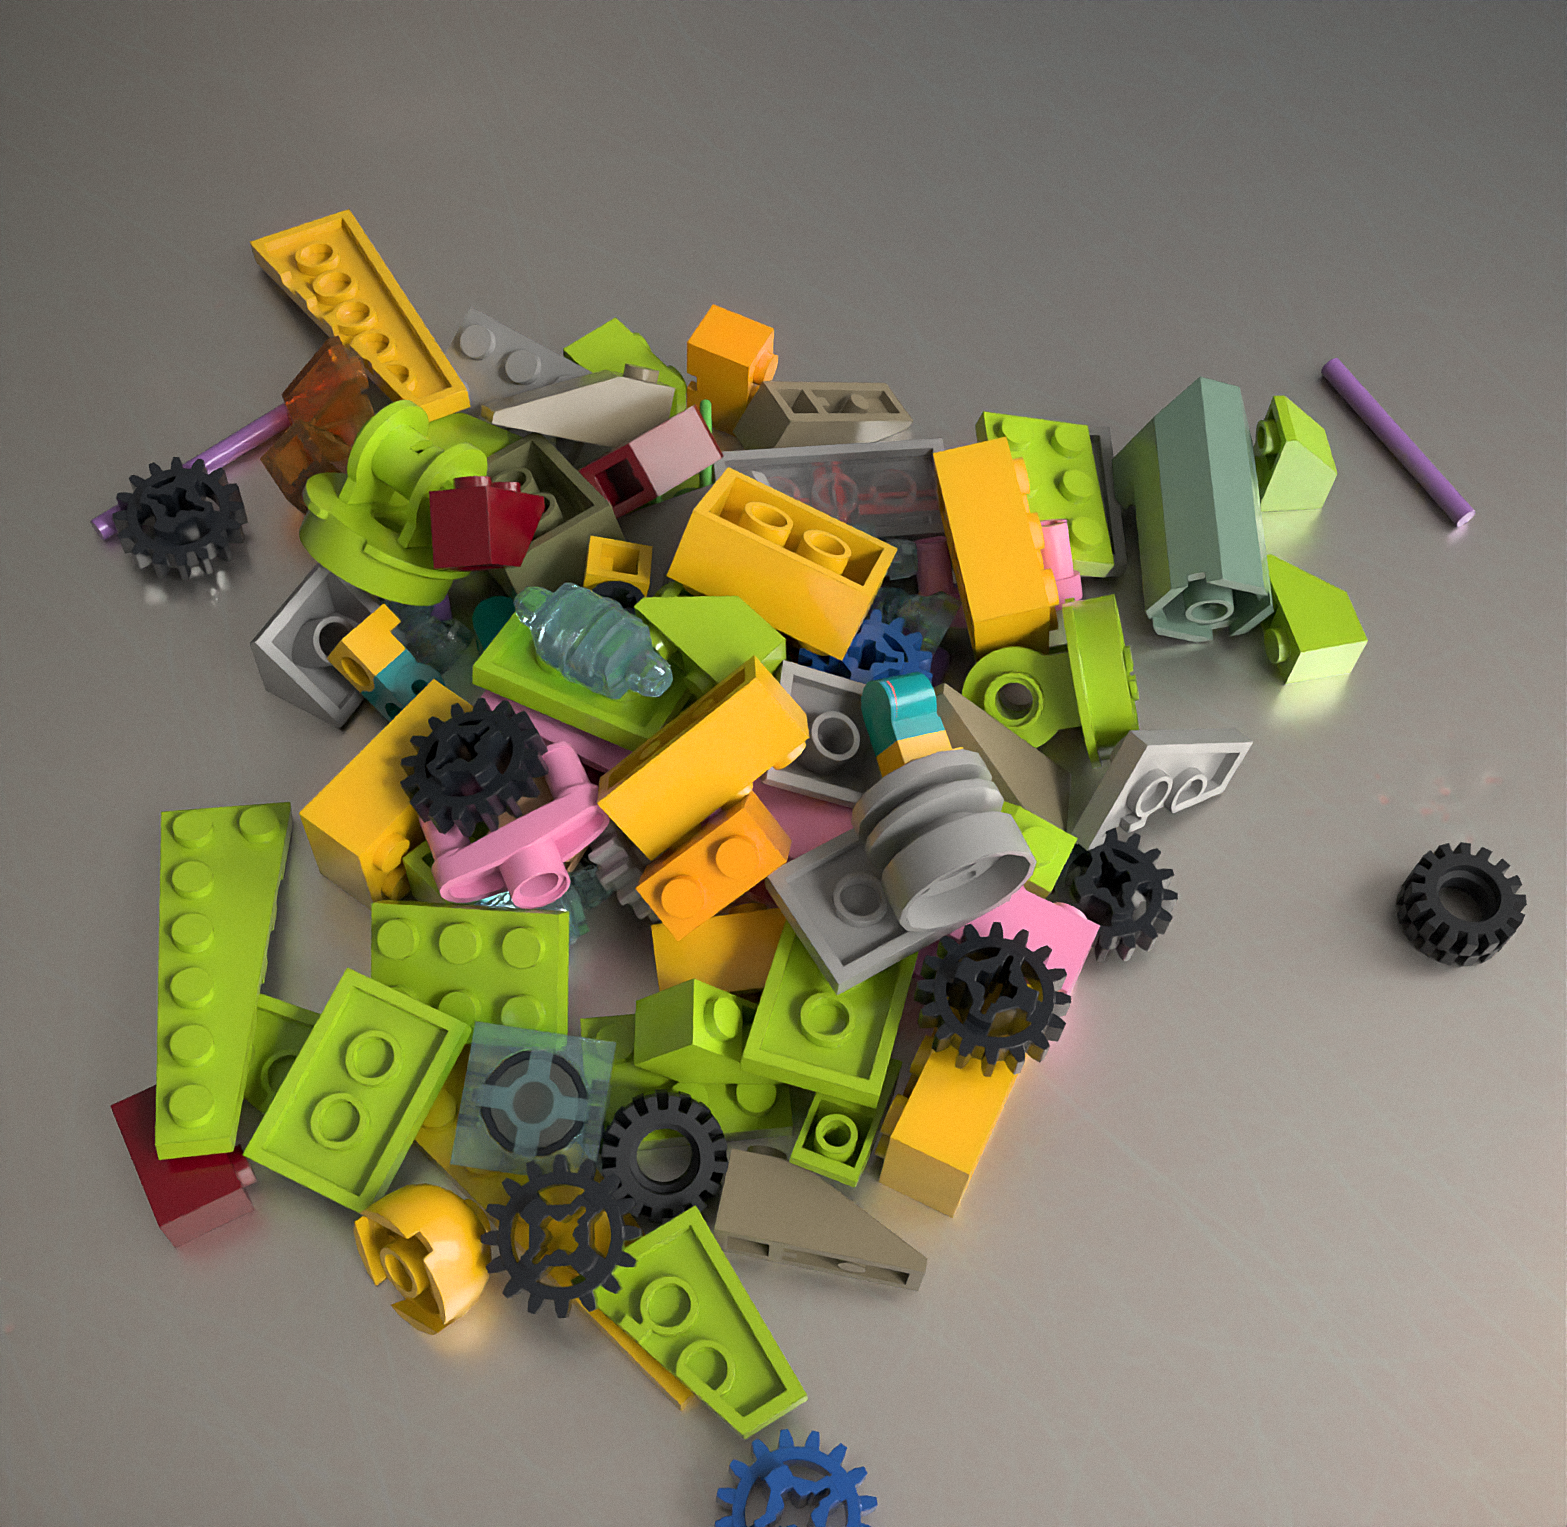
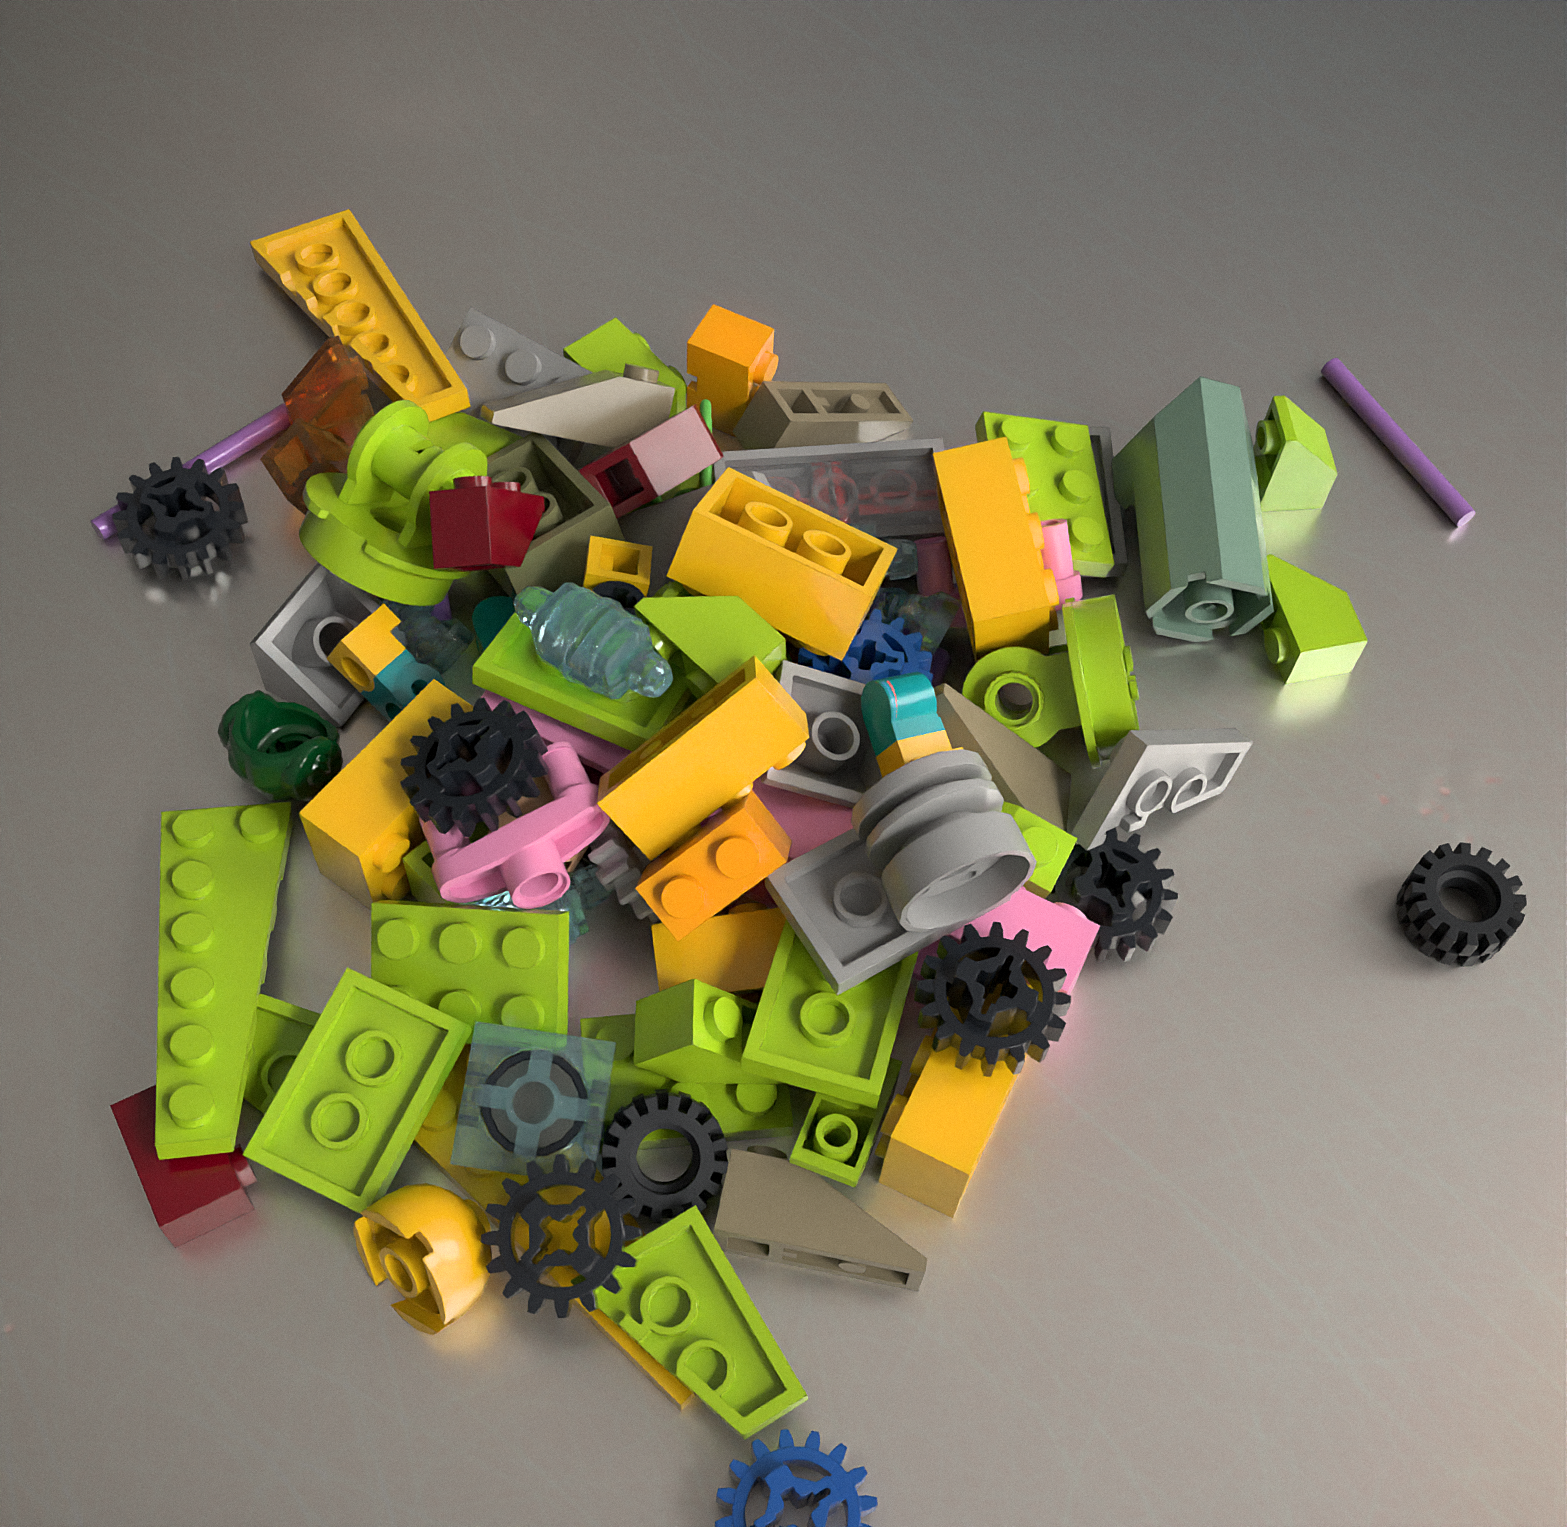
none -> dark green hair [217,690,343,801]

